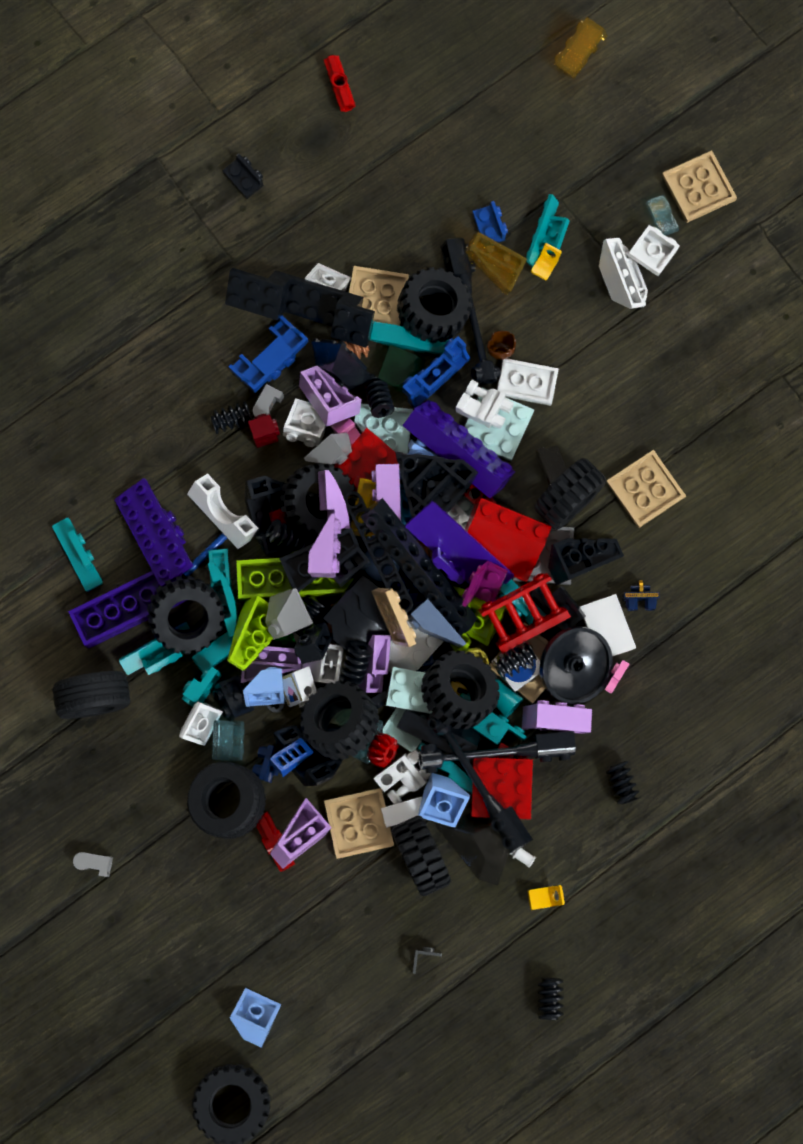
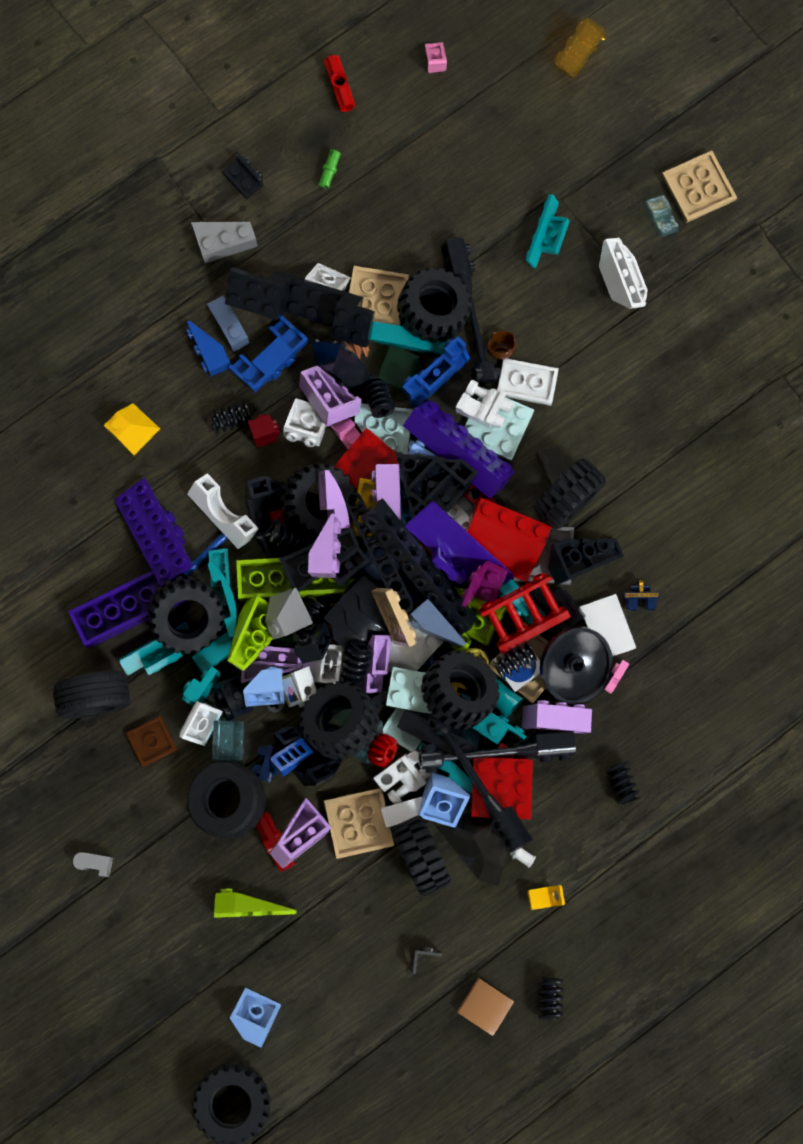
teal bracket [52,518,103,592] -> none
light grey leg [253,384,284,417] -> none
light grey slope [304,432,352,465] -> none
clear yellow wedge [465,232,527,295] -> none
blue bracket [472,201,508,247] -> none
yellow bracket [531,243,562,280] -> none
tan plate [606,450,686,528] -> none
white plate [627,225,680,276] -> none
none -> yellow slope [104,404,160,456]
none -> reddish brown tile [126,715,178,768]
none -> blue slope [186,321,230,377]
none -> light grey wedge [191,222,257,263]
none -> sand blue slope [207,296,250,352]
none -> lime wedge [214,889,297,918]
none -> bright green pin [318,149,341,189]
none -> bright pink slope [425,42,447,73]
none -> medium nougat slope [457,978,514,1036]

